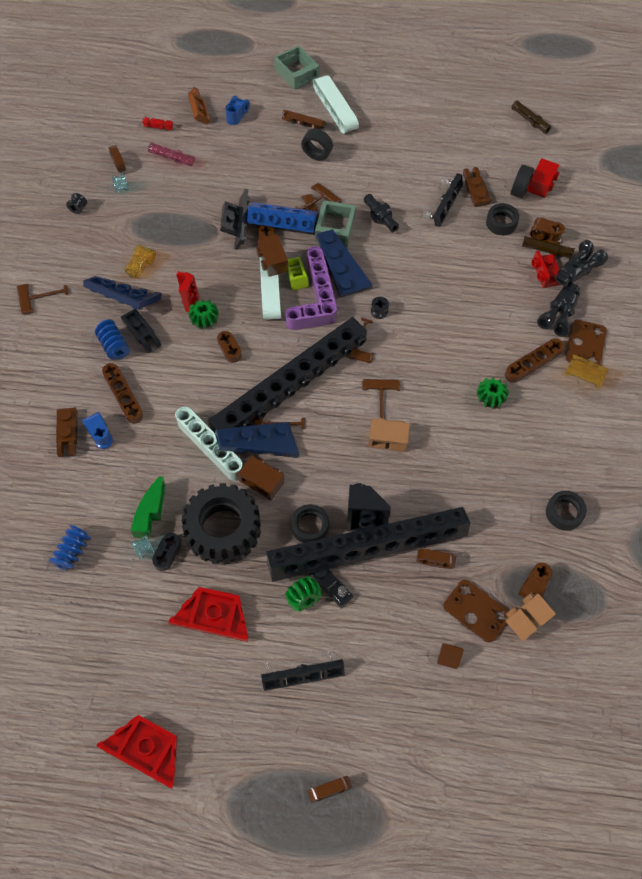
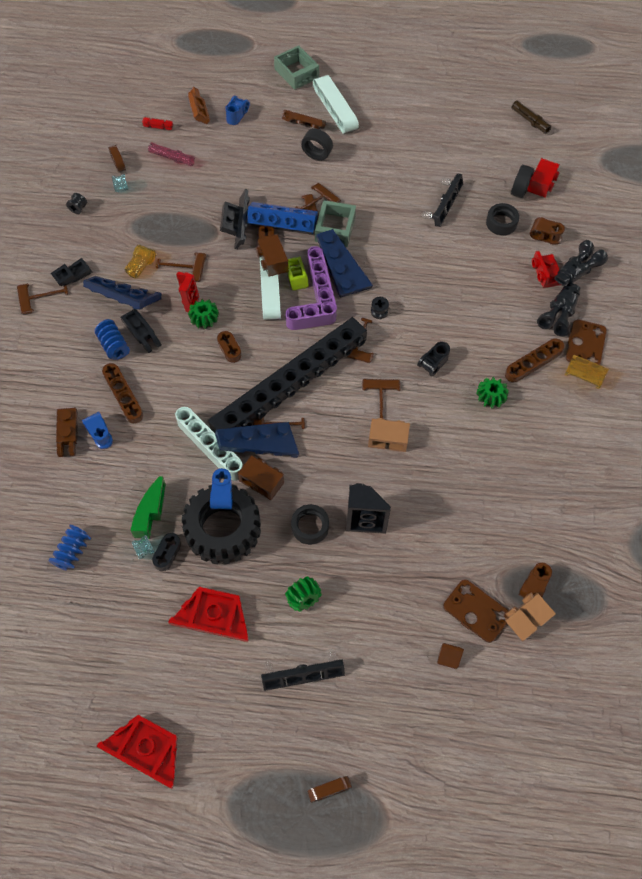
black brick [266,507,471,582] -> none
black piece [297,541,353,608] -> none
black pin [364,194,399,233] -> none
reddish brown beam [416,549,456,569] -> none
reddish brown hinge [463,167,491,207] -> none
dark brown pin [522,236,575,258] -> none
black tyre [546,491,587,530] -> none
none -> black slope [51,258,92,286]
none -> reddish brown piece [156,252,206,282]
none -> blue piece [210,468,232,509]
none -> black piece [417,341,450,377]

